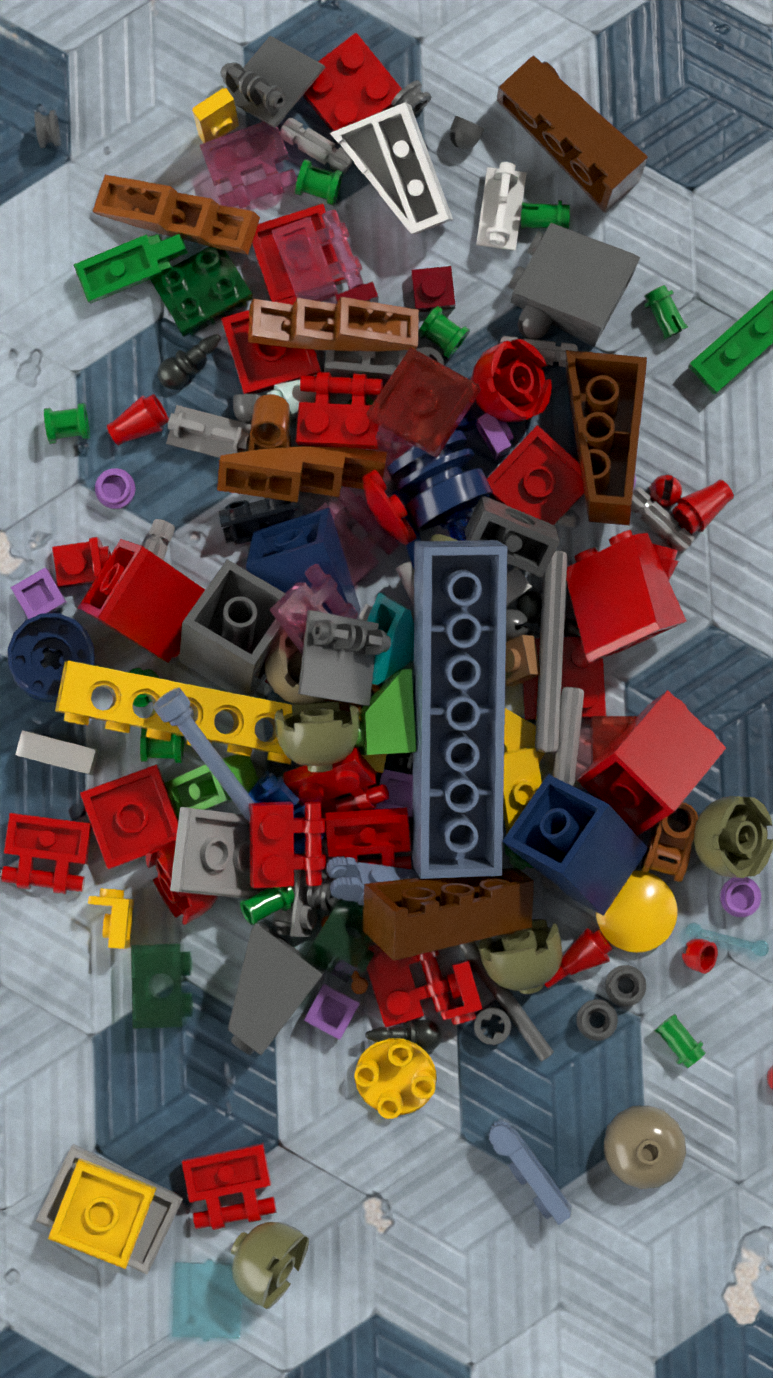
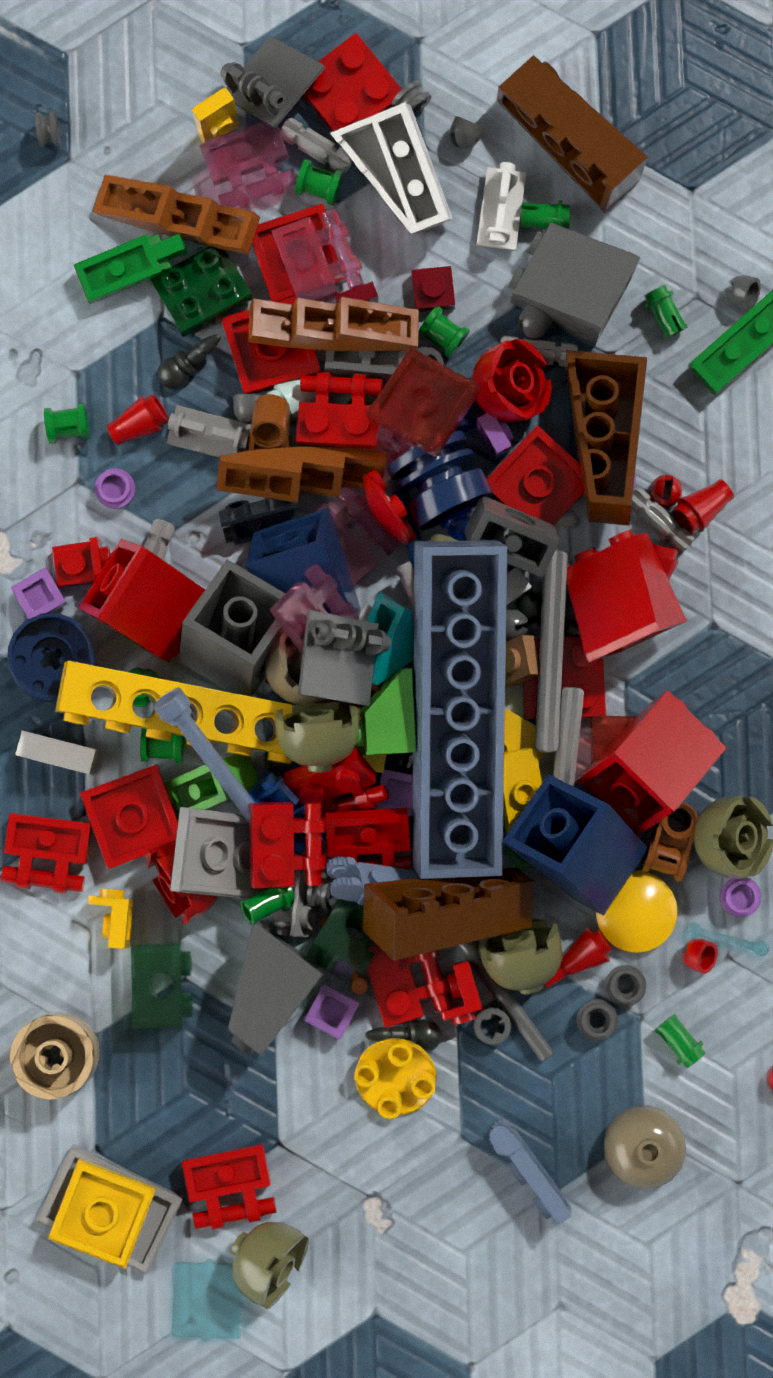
none -> tan brick [10,1012,99,1100]
none -> dark grey hinge [726,275,761,309]

